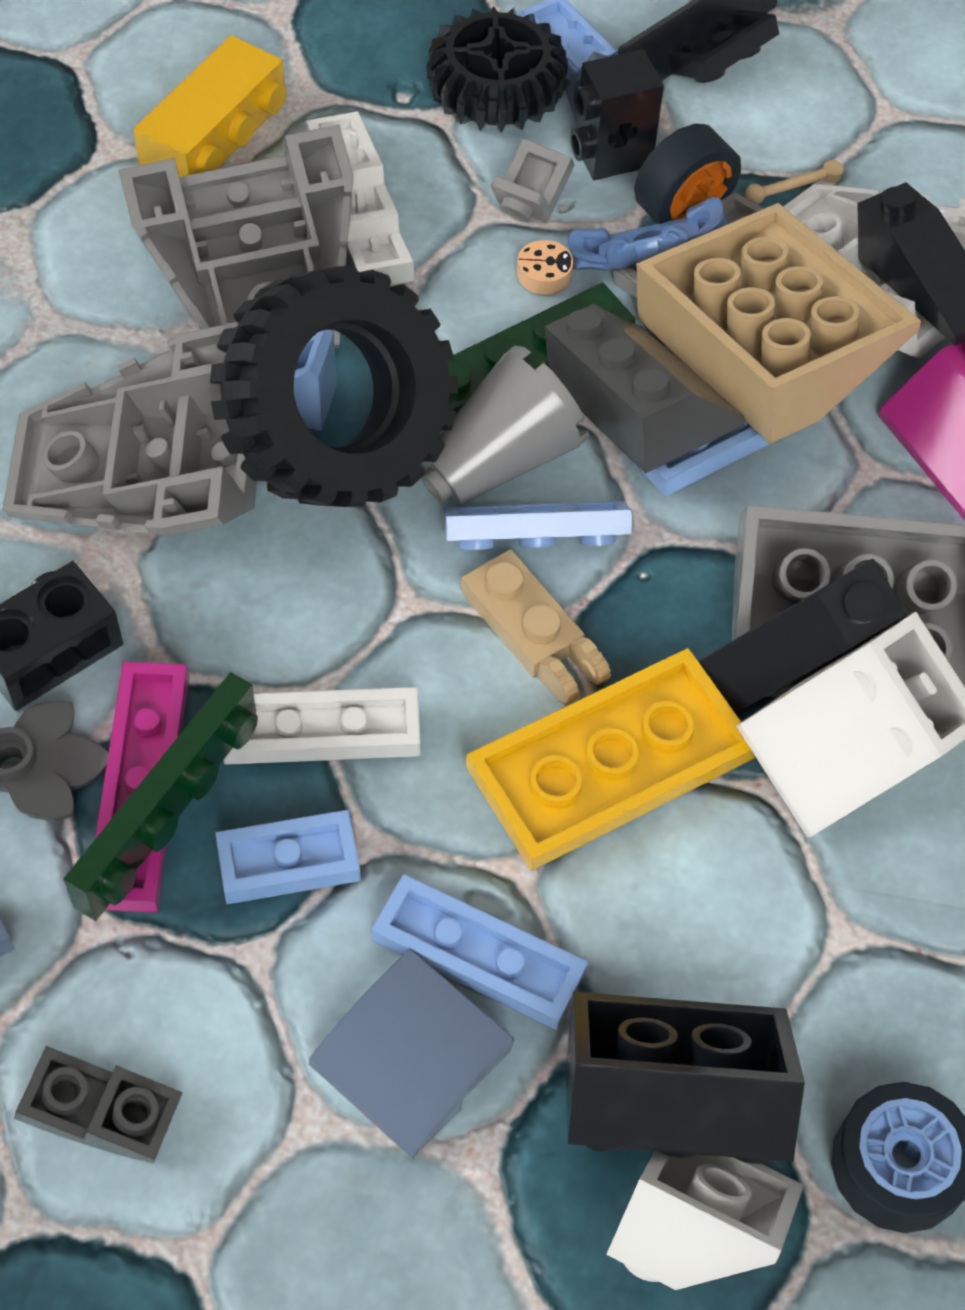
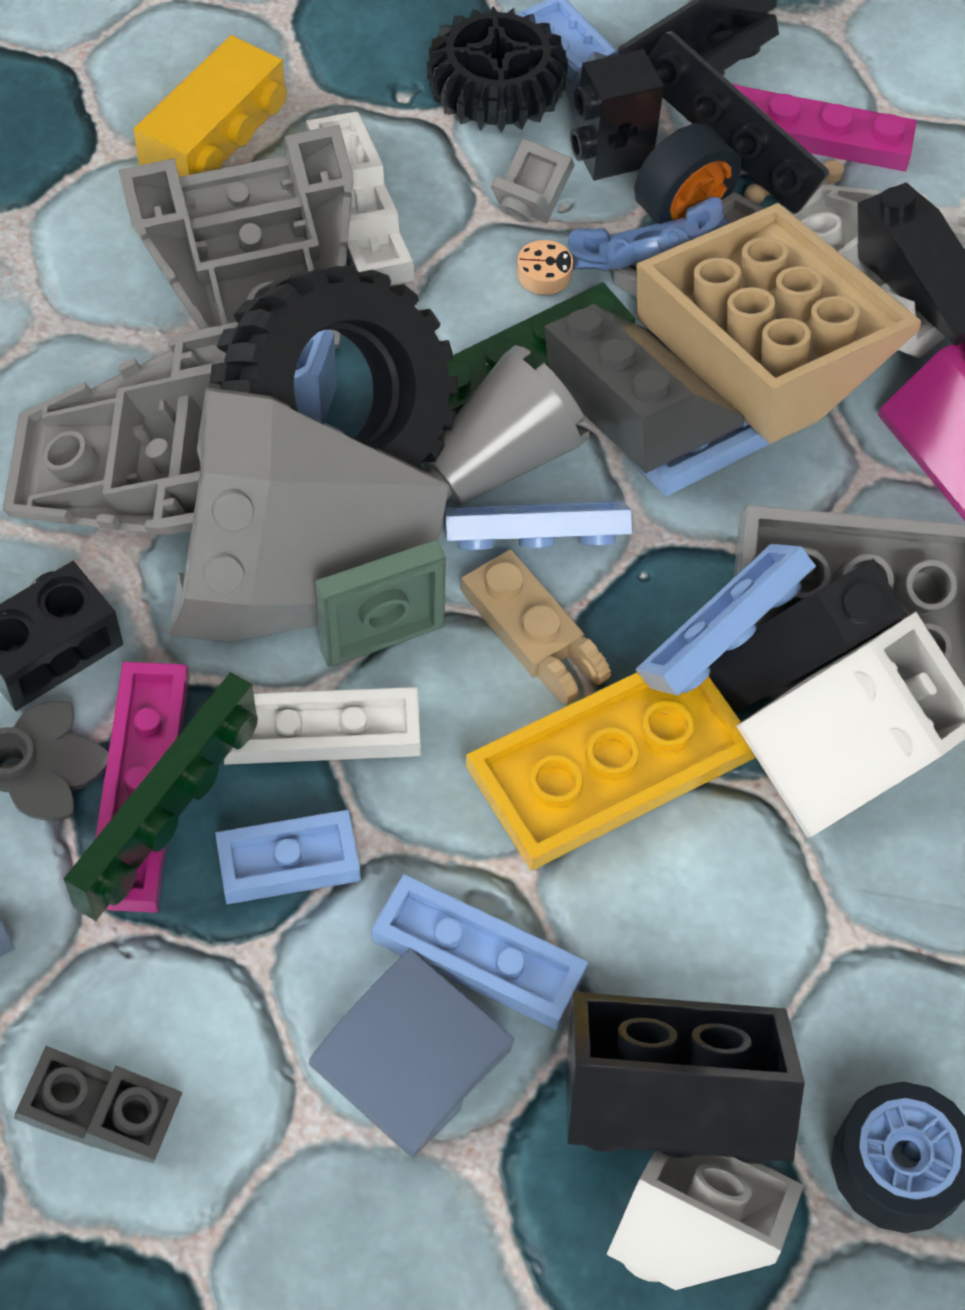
none -> light grey wedge [170,387,449,642]
none -> sand green tile [315,540,446,667]
none -> light blue plate [635,544,816,696]
none -> black bracket [648,31,829,214]
none -> dark pink plate [733,84,917,172]

